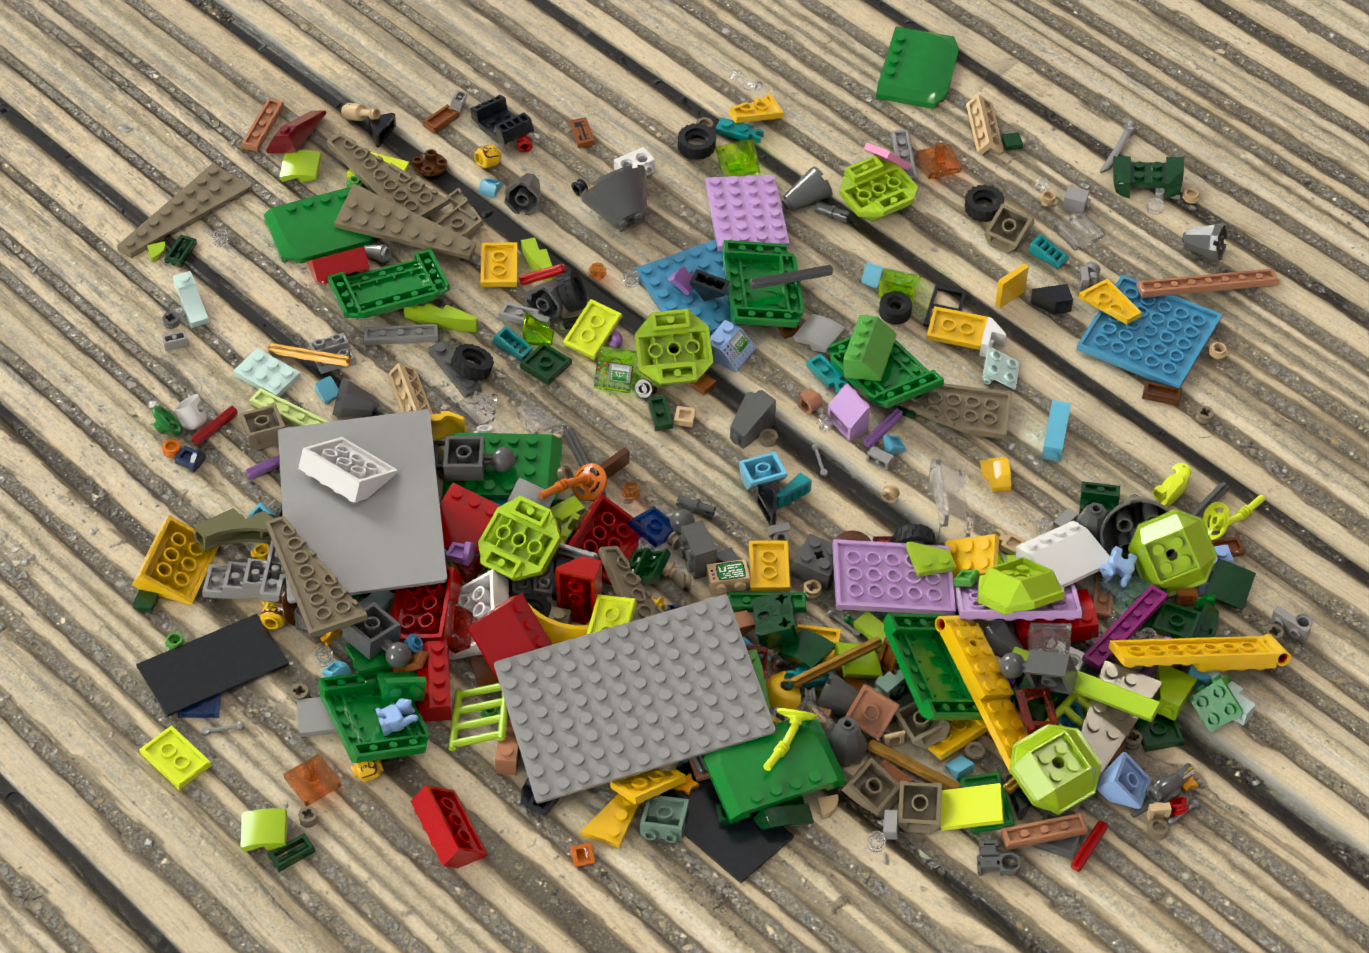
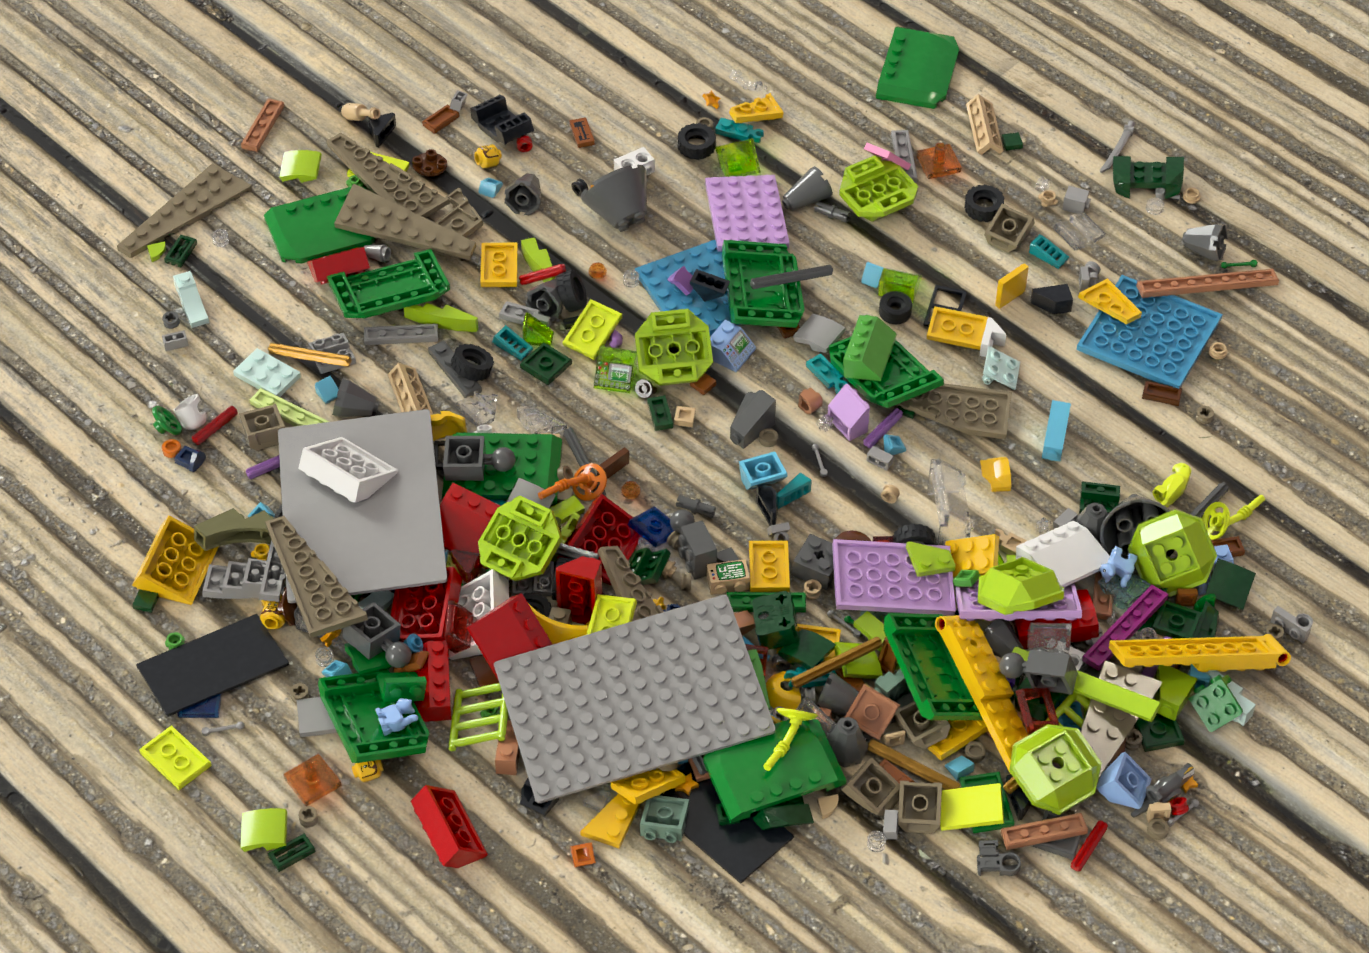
dark red wedge [266,110,326,153] -> none
medium lavender tile [445,541,476,566] -> none
none -> light orange piece [702,90,721,109]
none -> green hinge [1221,260,1258,269]

